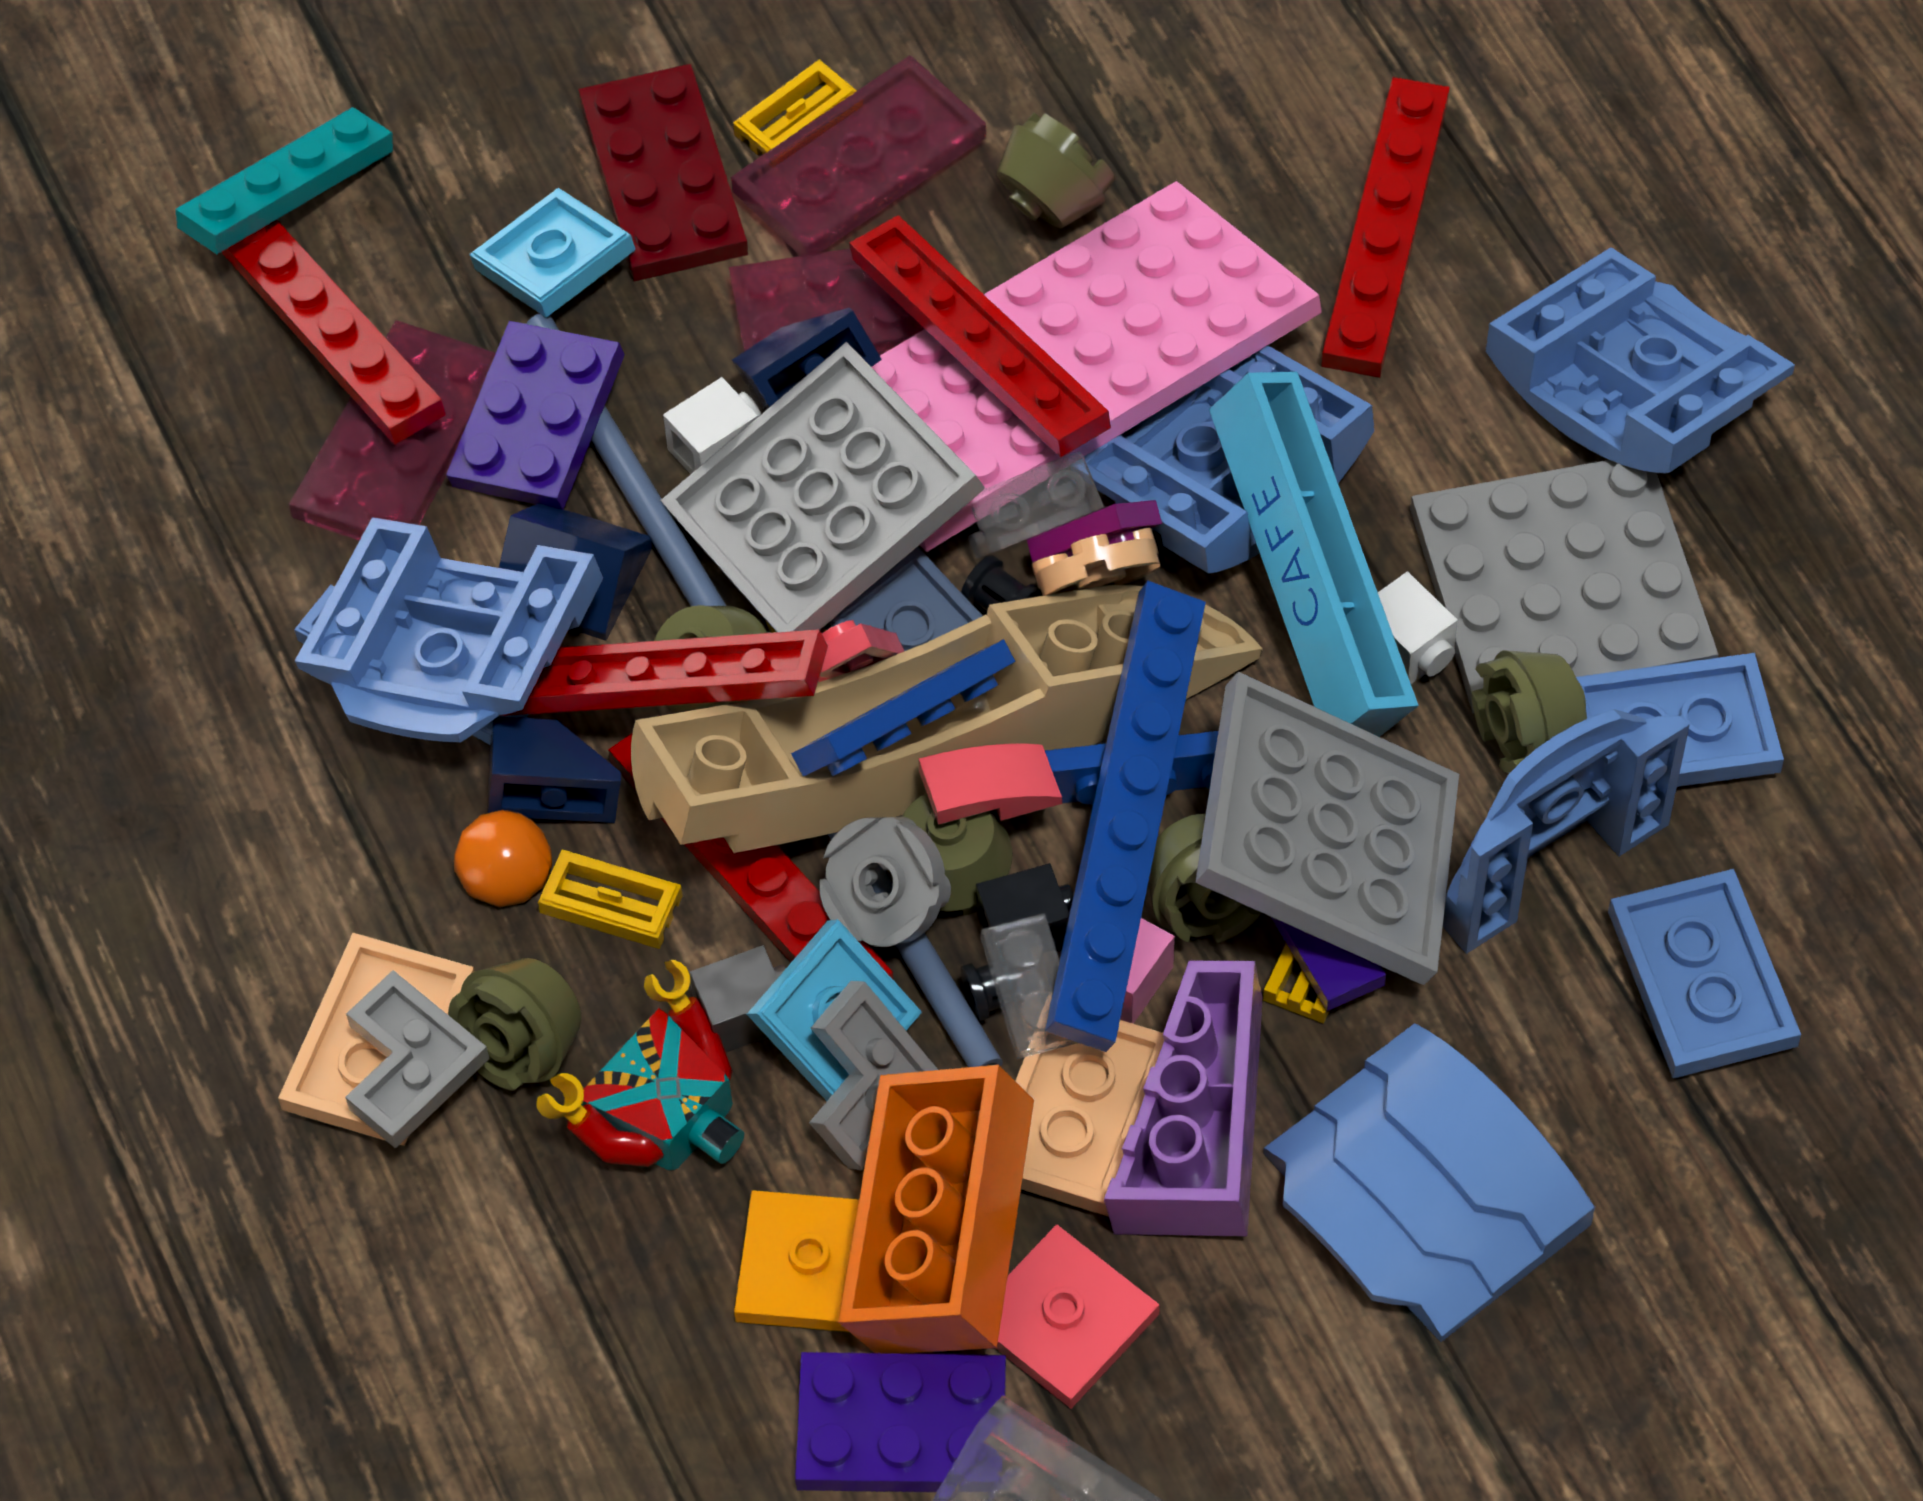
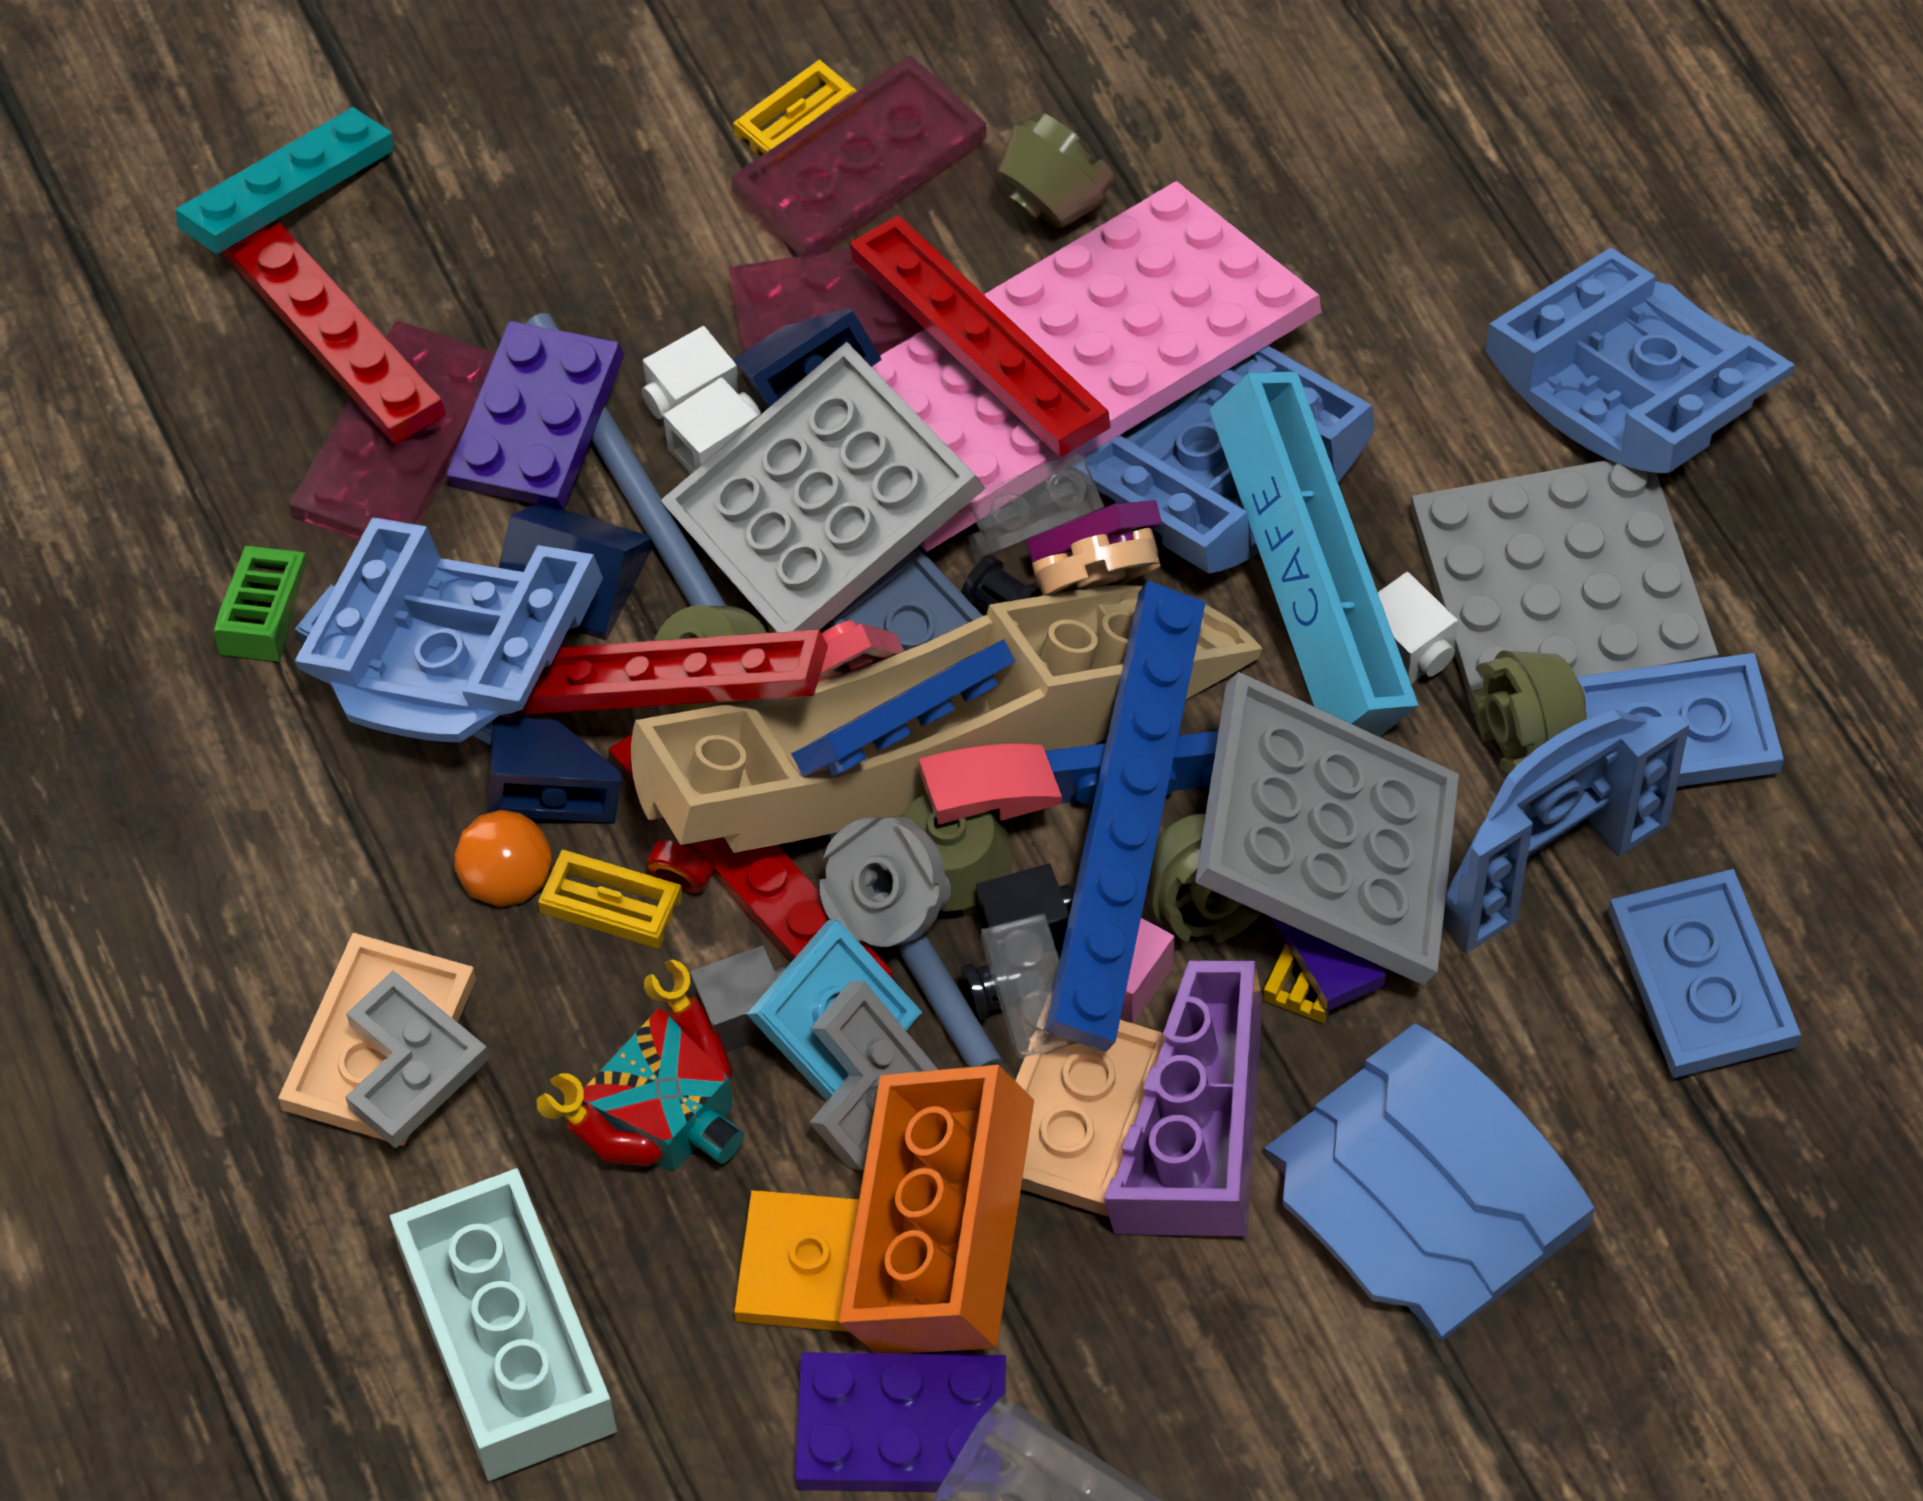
olive cone [448,958,582,1090] -> none
medium azure plate [469,188,636,318] -> none
dark red plate [578,63,748,282] -> none
coral plate [995,1224,1160,1409] -> none
red plate [1321,77,1450,378] -> none
none -> bright green slope [213,546,307,662]
none -> light aqua brick [389,1168,617,1481]
none -> white brick [641,326,740,419]
none -> red tile [646,840,714,894]

